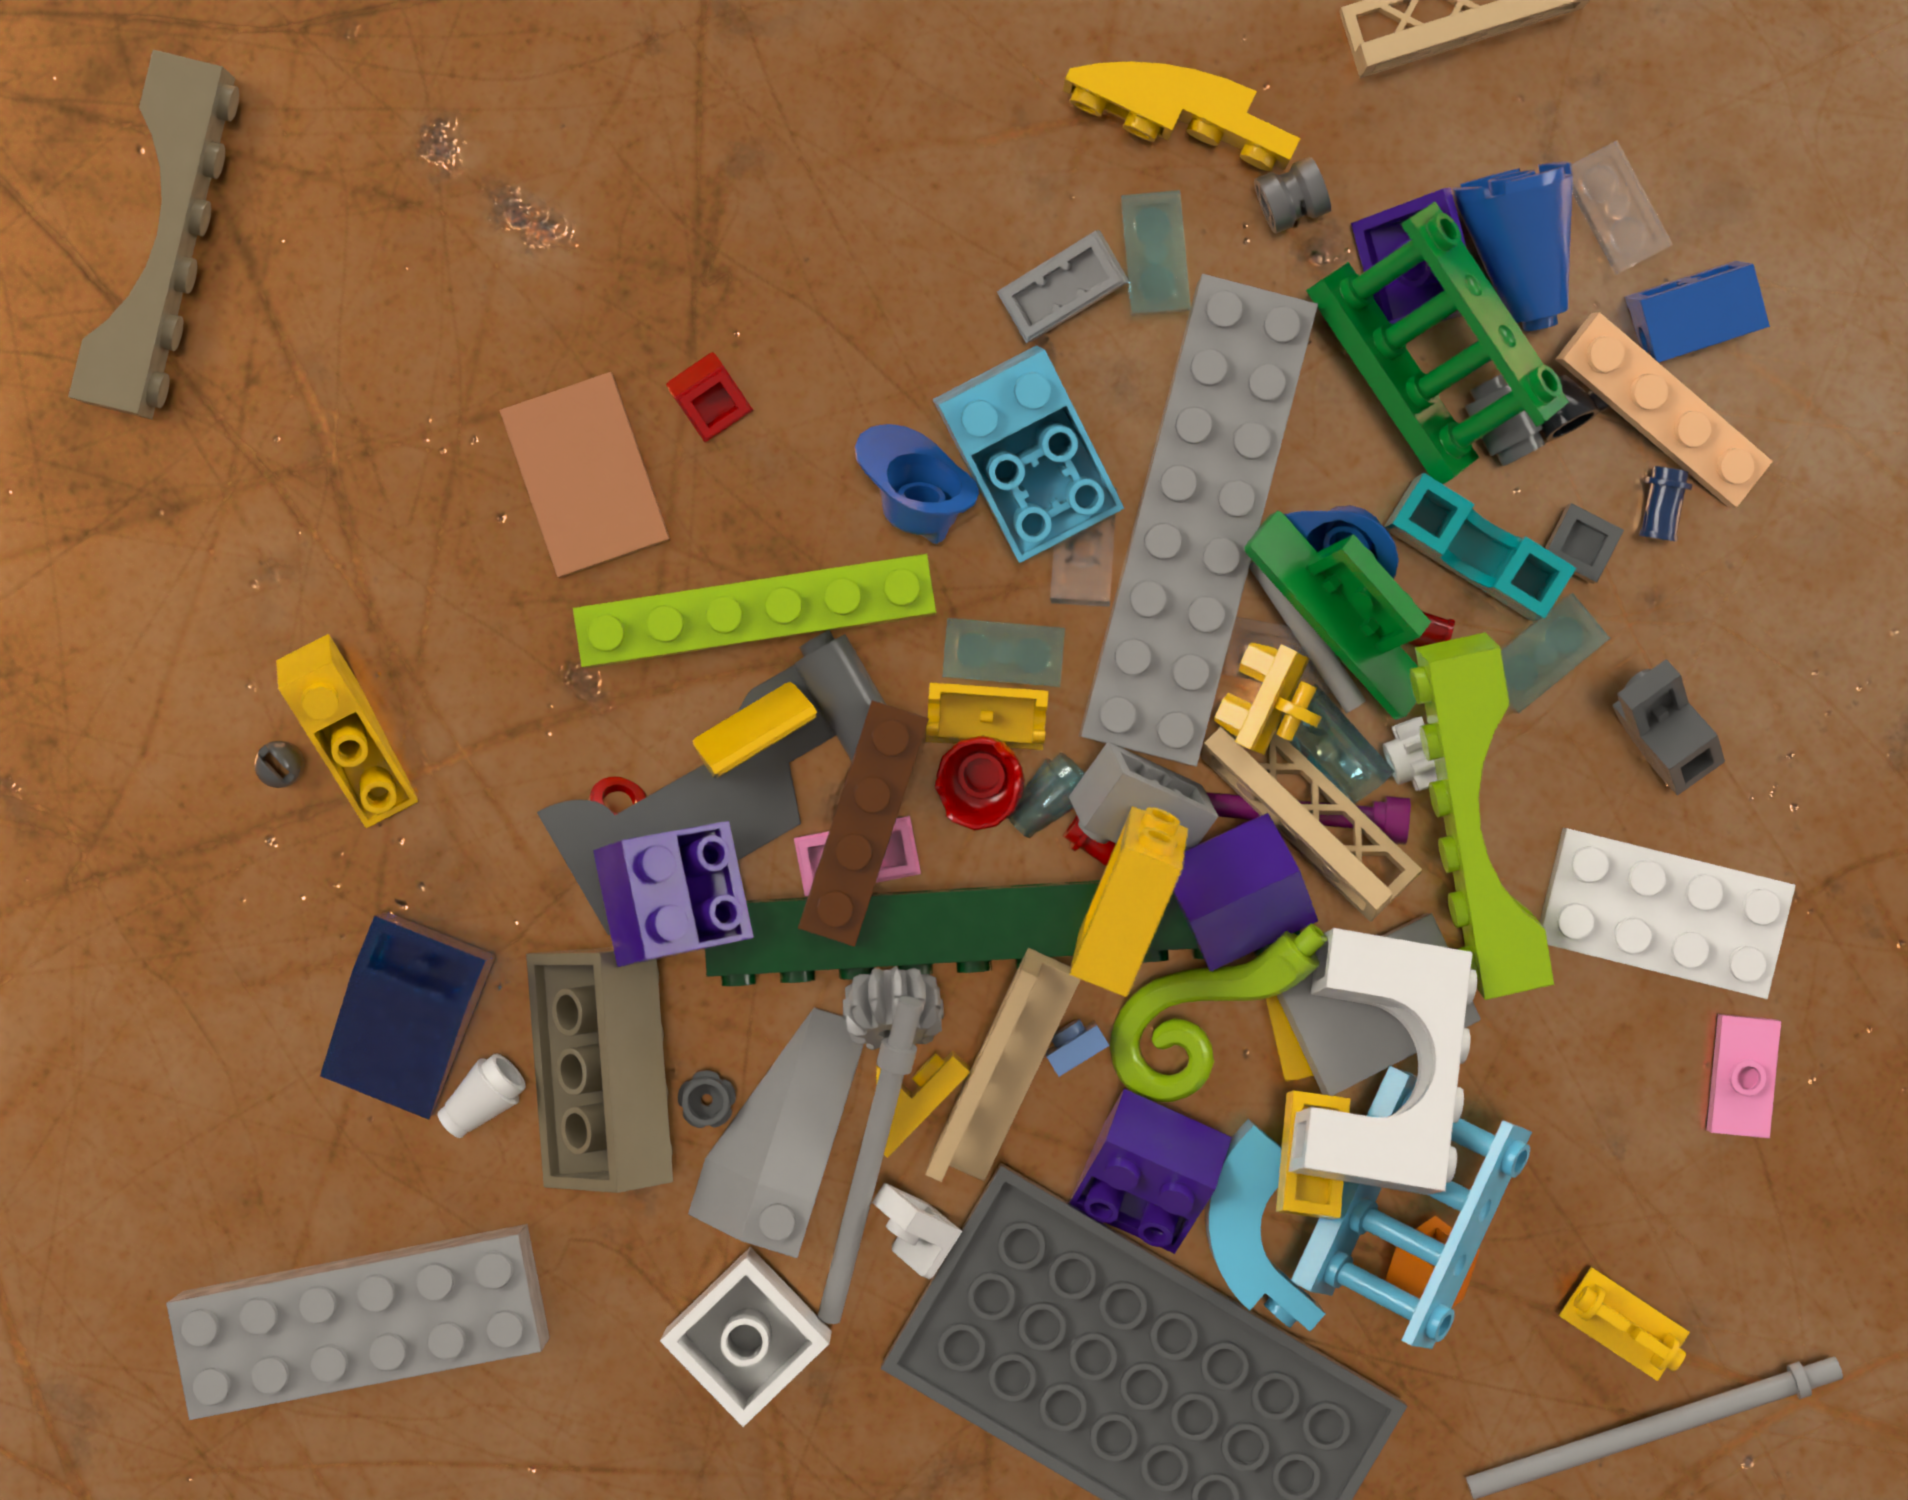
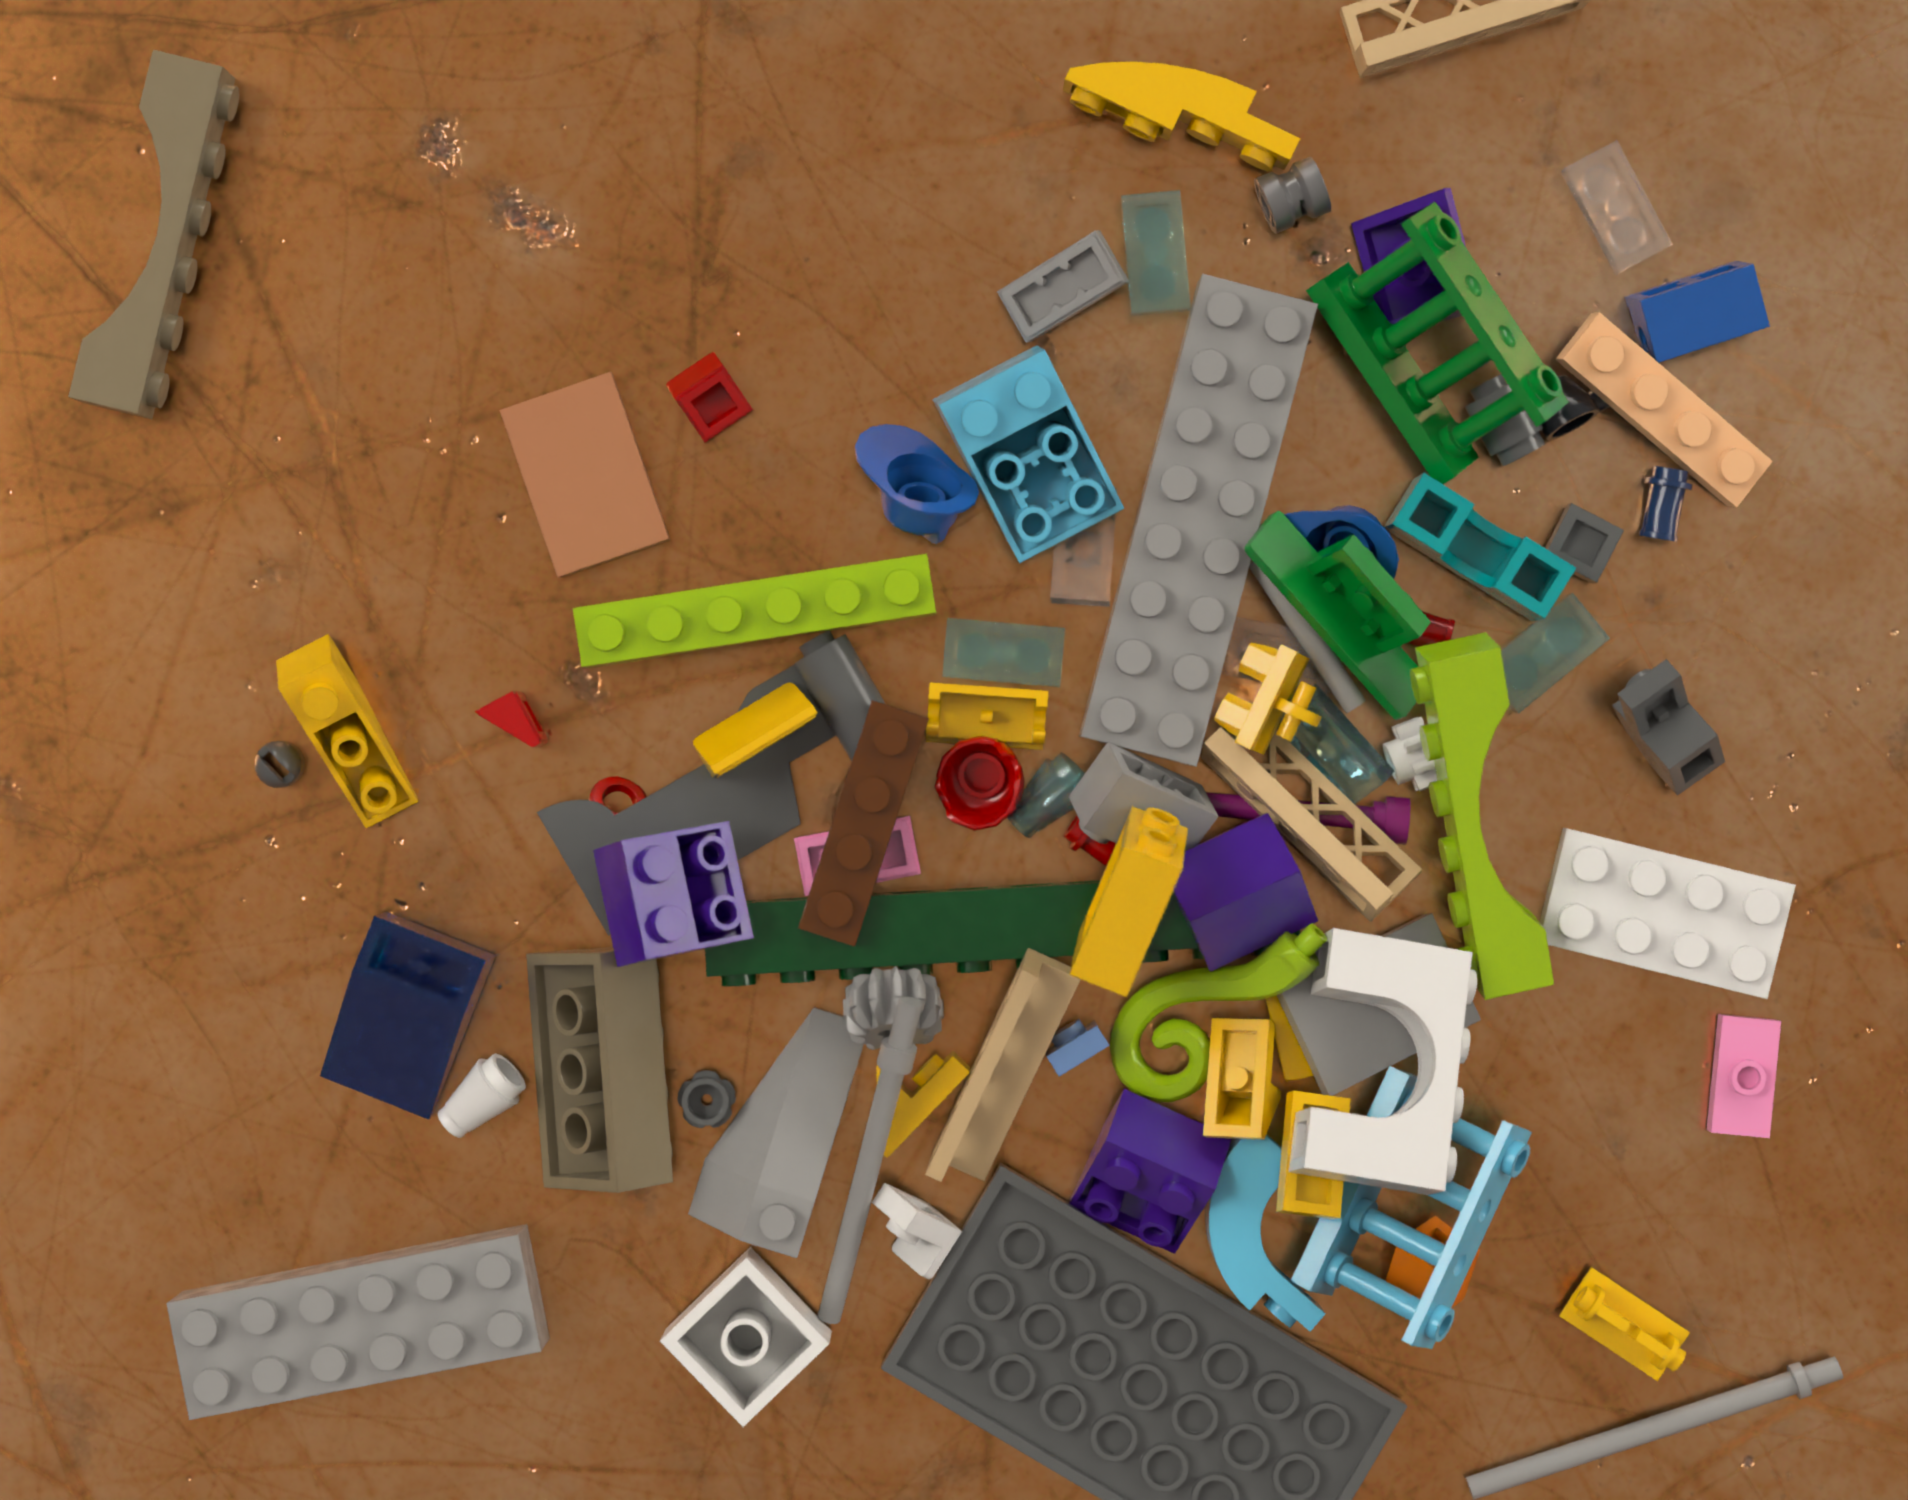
blue cone [1452,161,1573,331] -> none
none -> red slope [475,691,548,748]
none -> yellow slope [1203,1018,1281,1140]

